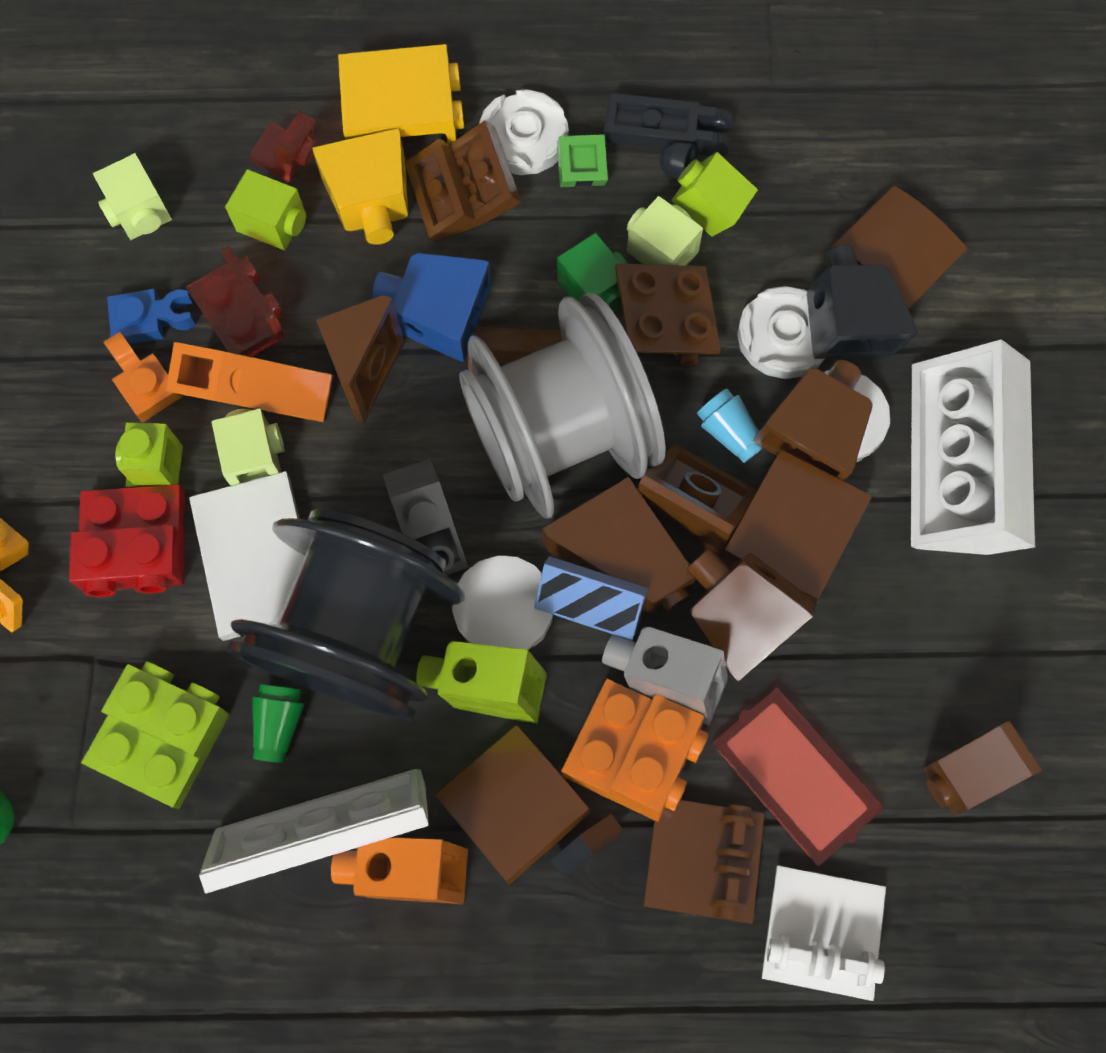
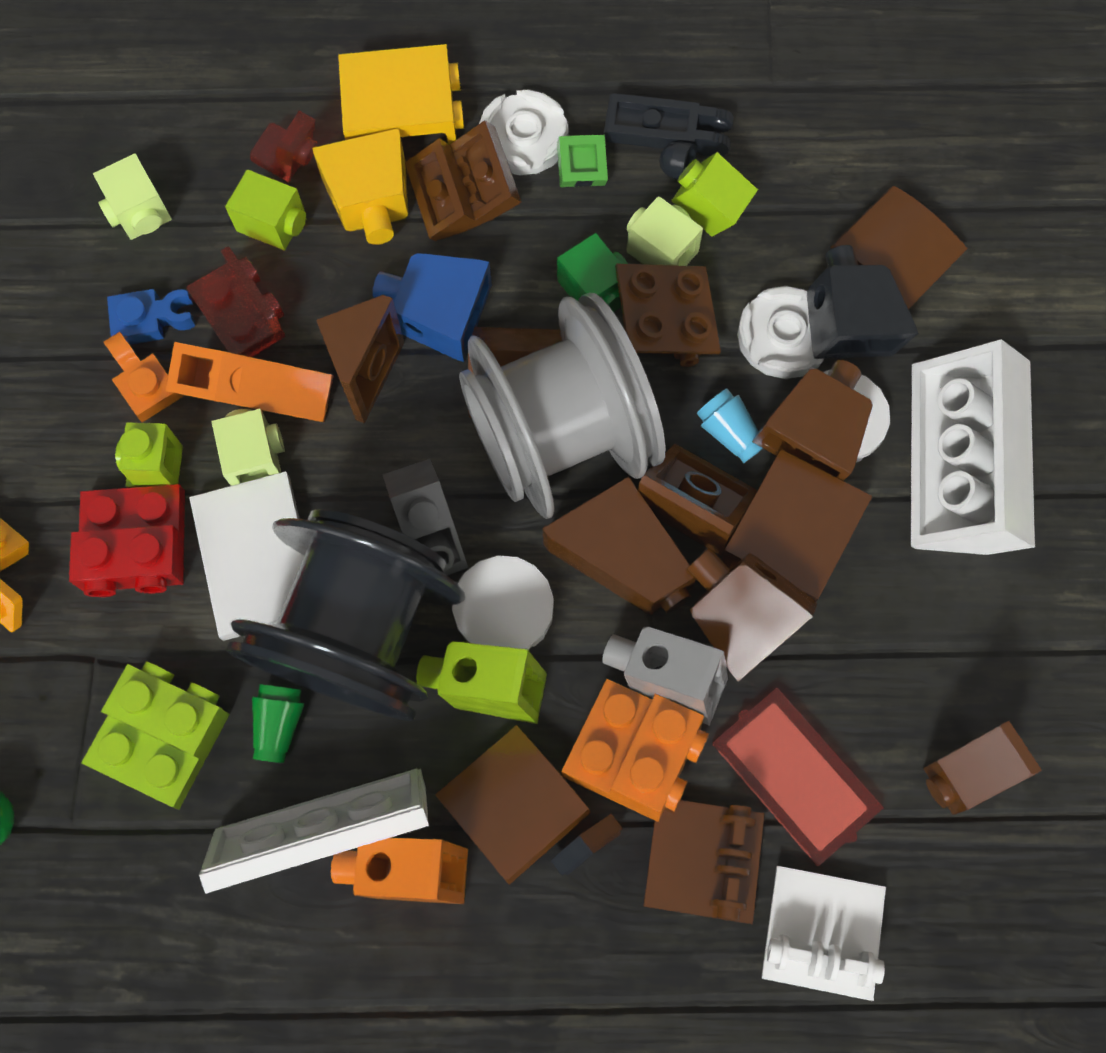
medium blue tile [534,556,648,641] -> none

